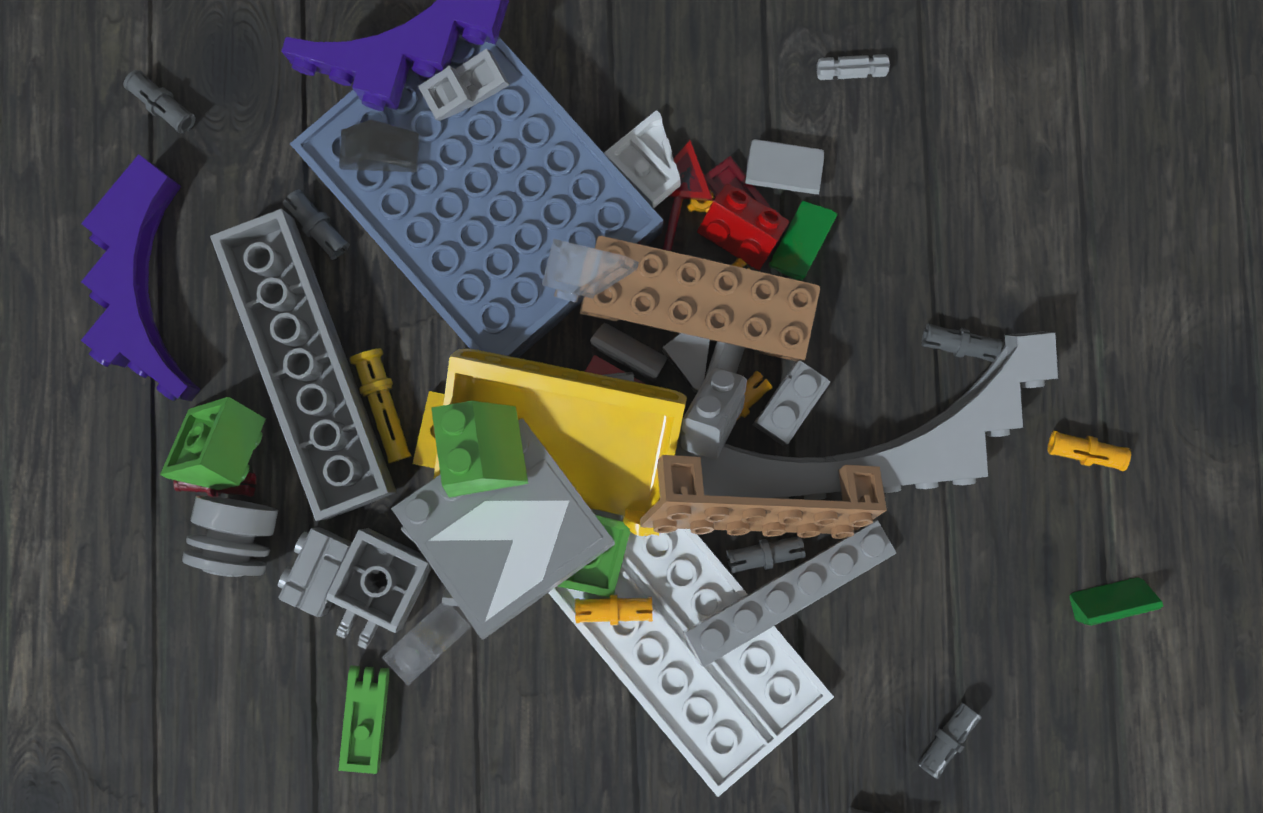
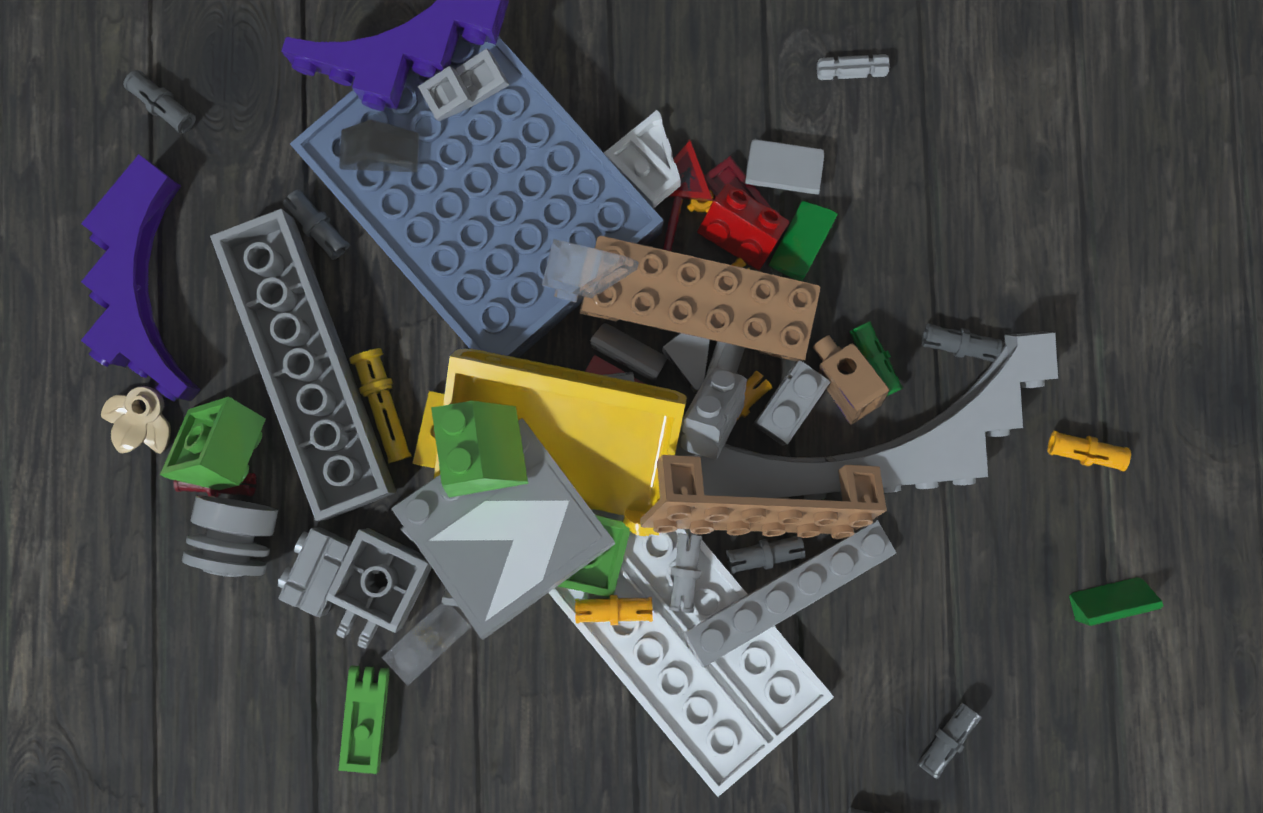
none -> tan plate [101,386,171,454]
none -> light grey pin [669,533,702,613]
none -> medium nougat torso [813,335,889,425]
none -> green pin [849,321,904,396]

